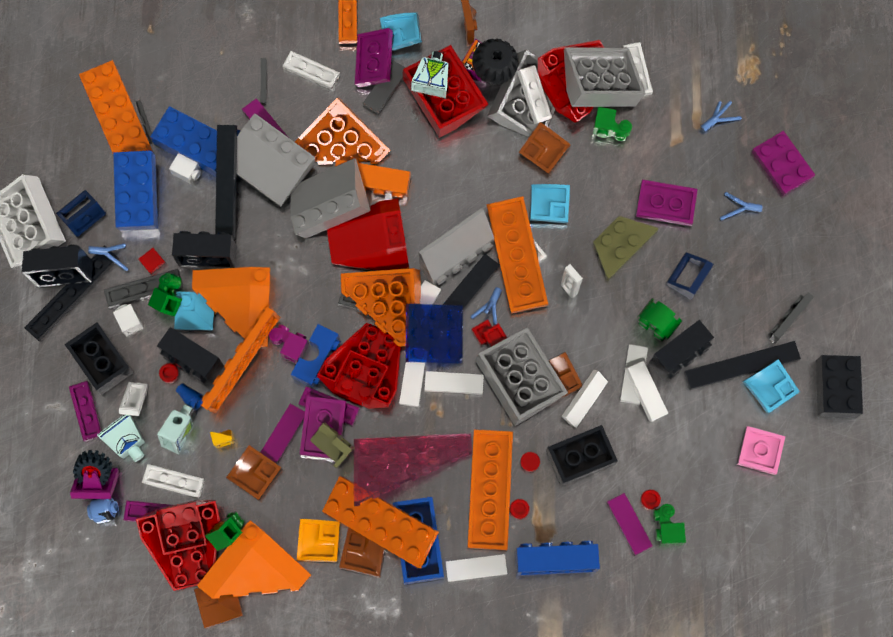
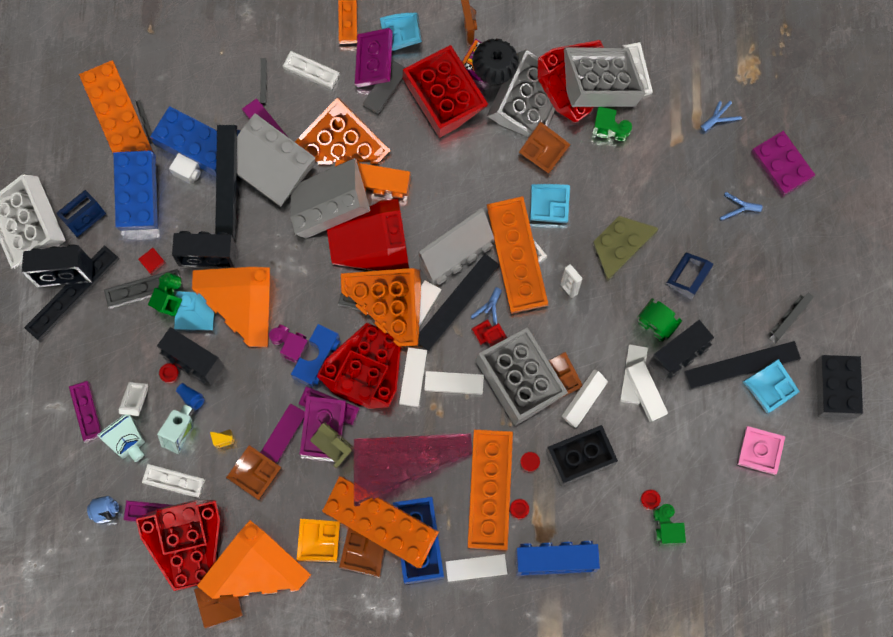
black brick [64,322,134,395] -> none
plate [70,450,119,499] -> none
medium blue plant [88,243,128,271] -> none
white brick [113,304,144,337] -> none
orange plate [201,307,281,414] -> none
green brick [205,511,245,551] -> none
clear blue plate [406,304,463,364] -> none
light aqua torso [411,51,448,98] -> none
white tile [517,65,552,124] -> none
magenta tile [606,493,653,556] -> none
magenta plate [636,179,698,226] -> none

